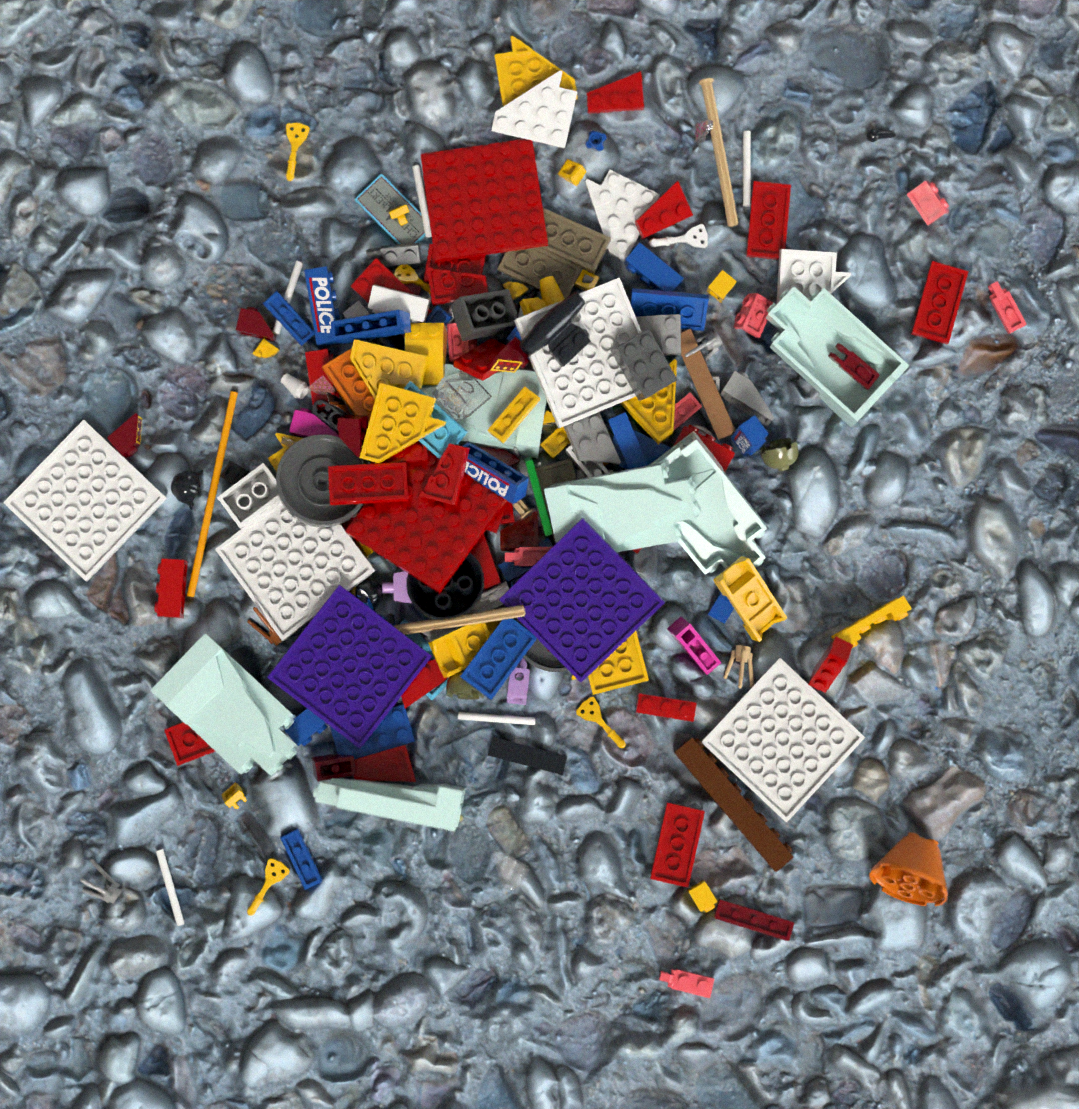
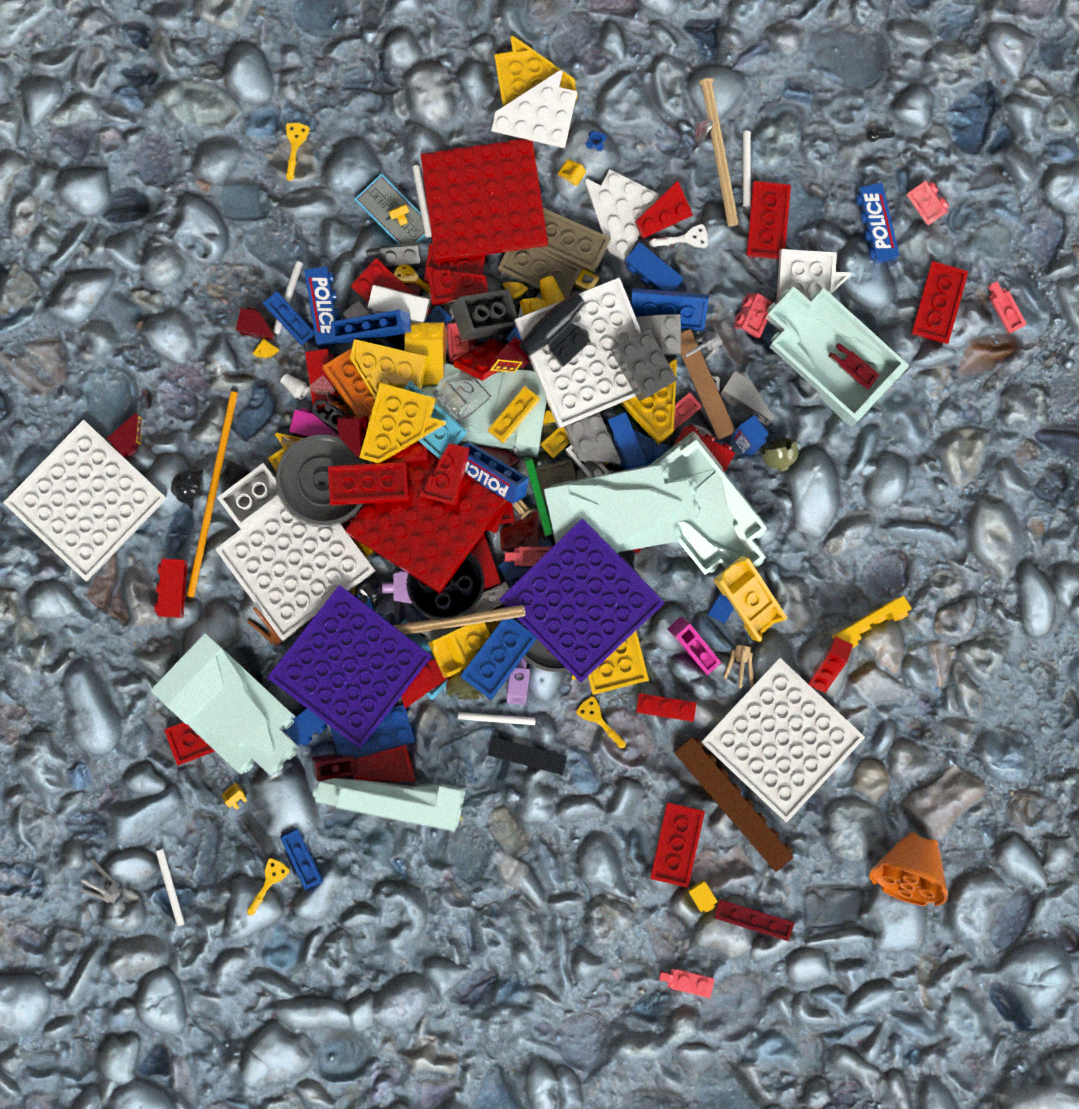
red wing [586,71,644,114] -> none
yellow panel [706,270,736,303] -> none
none -> blue brick [855,183,899,265]

